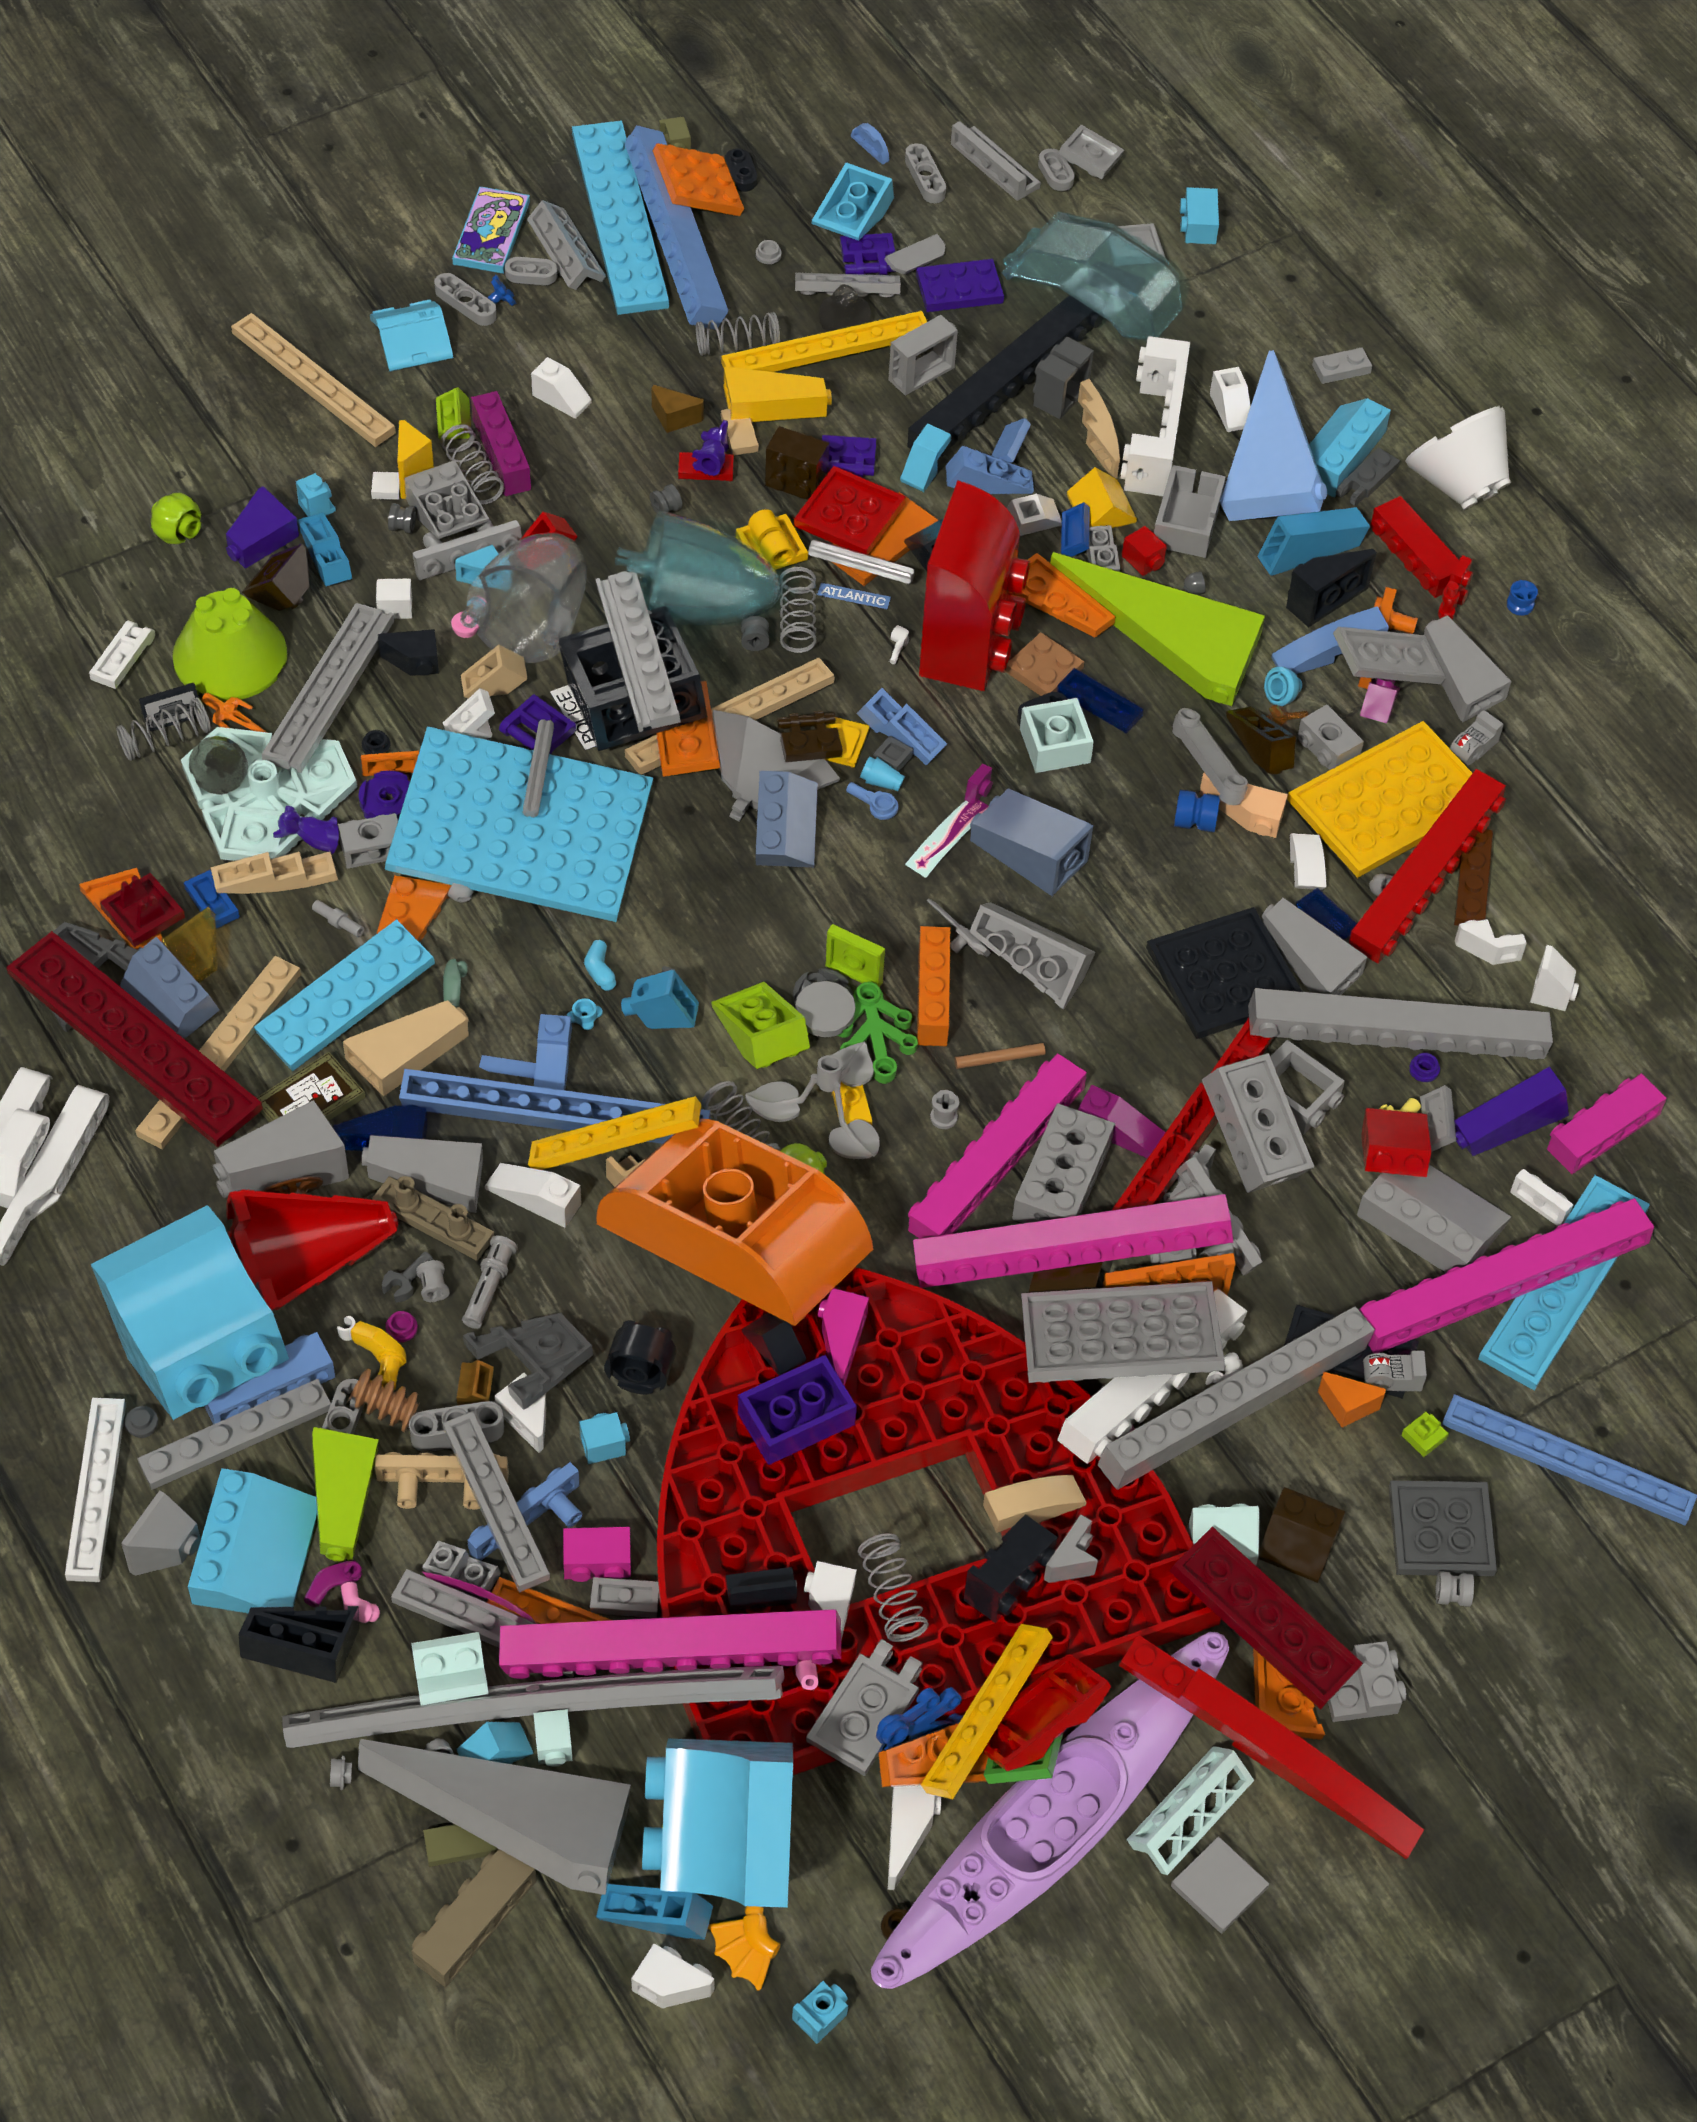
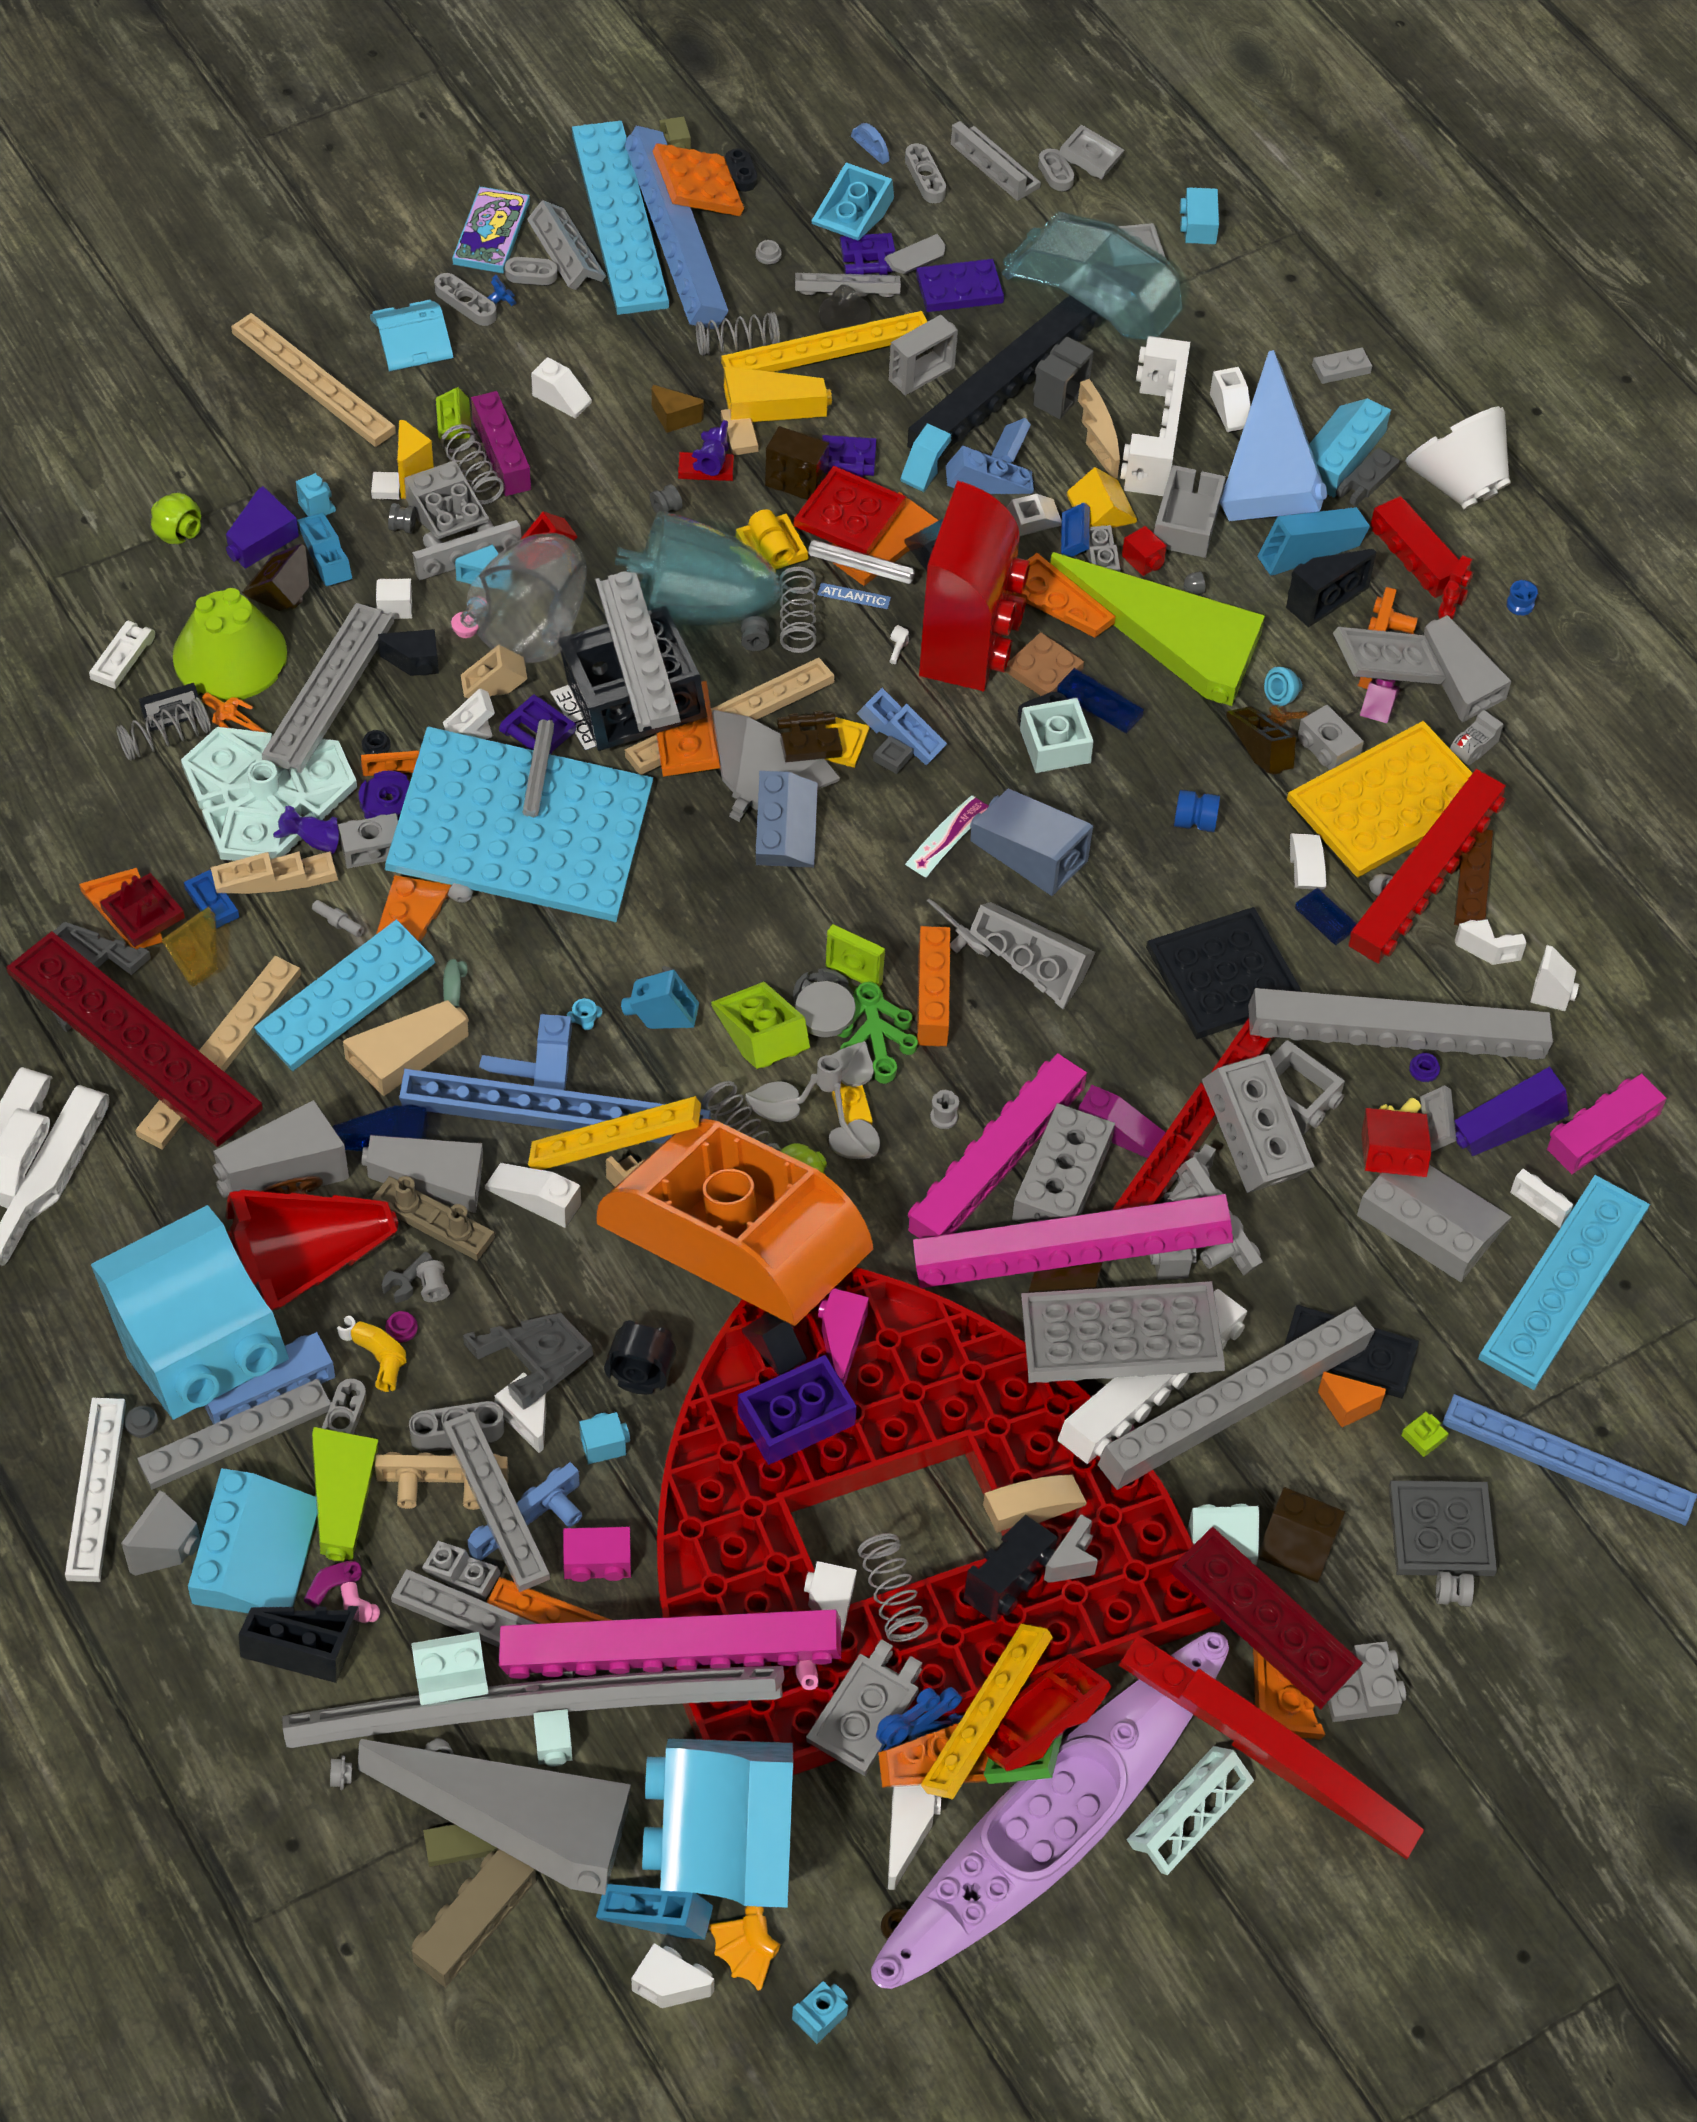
sand blue slope [120,936,219,1039] -> none
clear smoke tile [189,736,248,795] -> none
tile [256,1052,365,1122] -> none
medium nougat piece [347,1368,420,1433] -> none
dark pink sticker [422,1572,536,1624] -> none
pearl gold piece [457,1360,494,1406] -> none
medium azure slope [457,1722,533,1764] -> none
light grey pin [462,1235,518,1329] -> none
medium azure arm [584,940,616,991] -> none
light grey plate [590,1577,659,1618] -> none
black panel [725,1567,797,1611] -> none
medium blue plate [846,782,898,820] -> none
medium azure cone [860,756,905,792] -> none
medium nougat bar [954,1043,1045,1069] -> none
magenta plate [964,763,993,805] -> none
orange wing [1102,1253,1235,1296] -> none
light grey tile [1171,1836,1269,1934] -> none
light grey piece [1172,708,1248,805] -> none
light nougat slope [1199,772,1288,838] -> none
white arm [1205,1352,1243,1385] -> none
light grey slope [1262,898,1367,995] -> none
medium blue slope [1271,606,1389,674] -> none
dark pink brick [1359,1198,1654,1353] -> none
light grey leg [1363,1351,1427,1391] -> none

